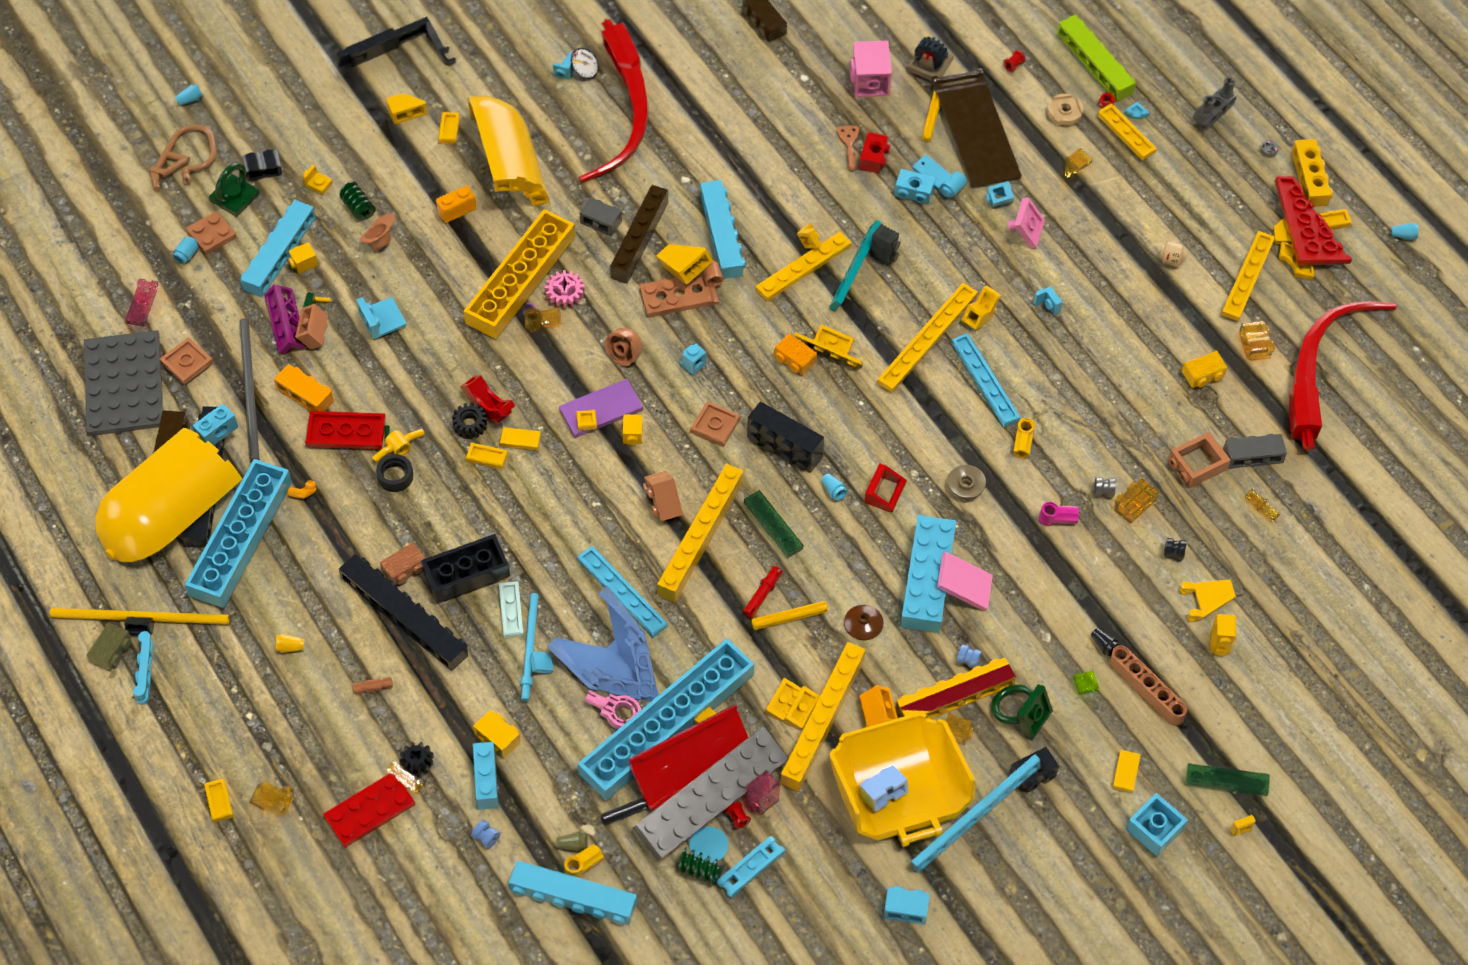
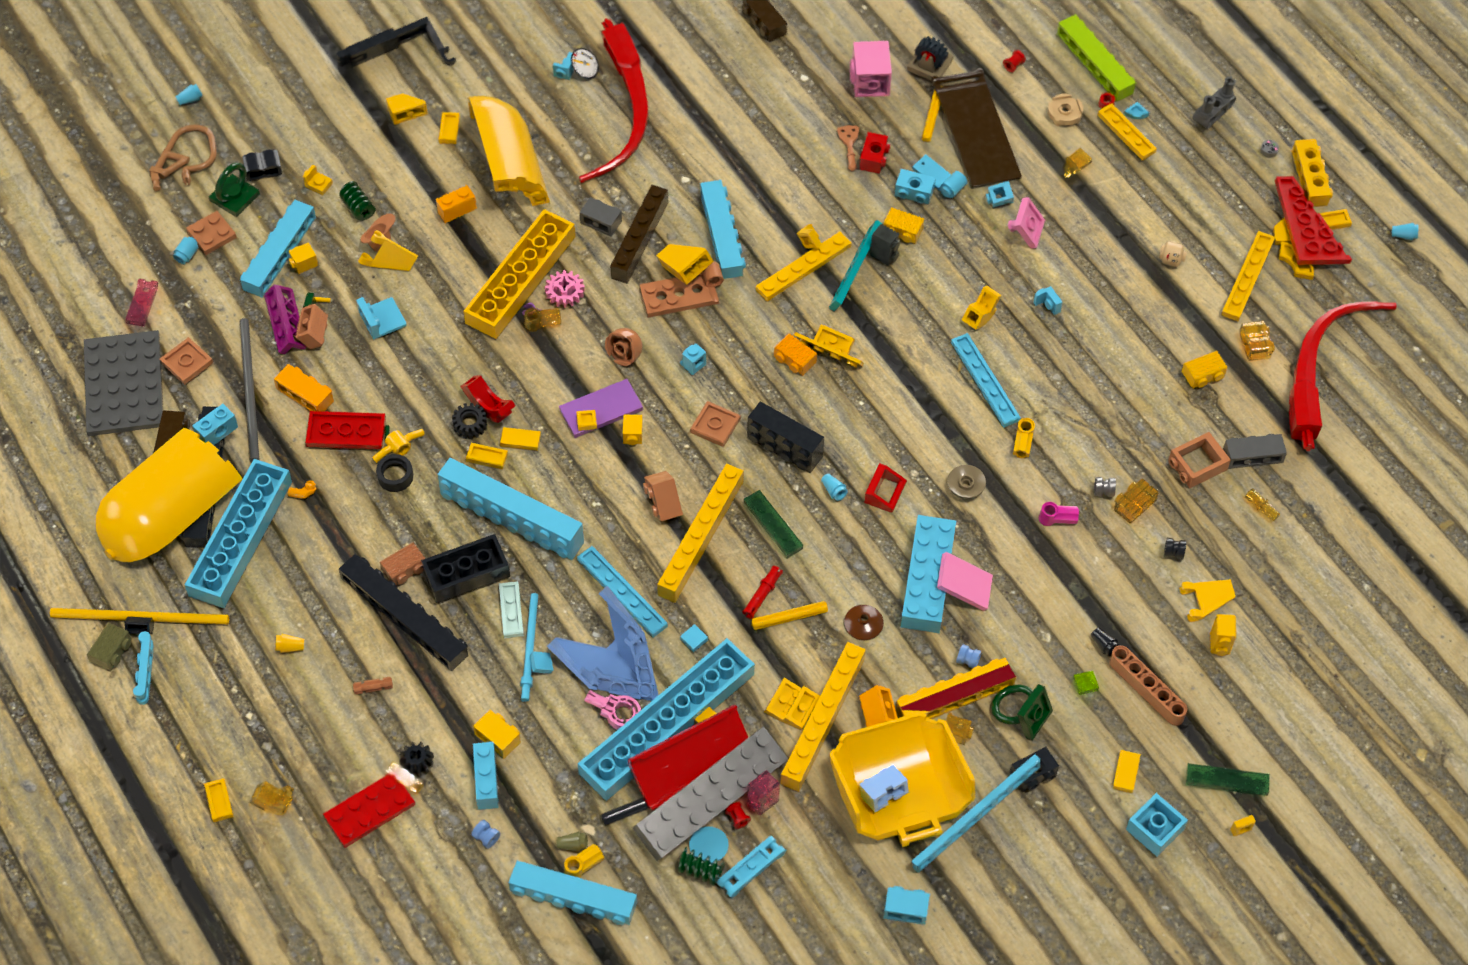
yellow plate [877,283,978,393] -> none
none -> yellow flag [358,231,418,271]
none -> medium azure brick [437,458,584,560]
none -> medium azure tile [680,624,708,652]
none -> yellow brick [883,207,924,244]

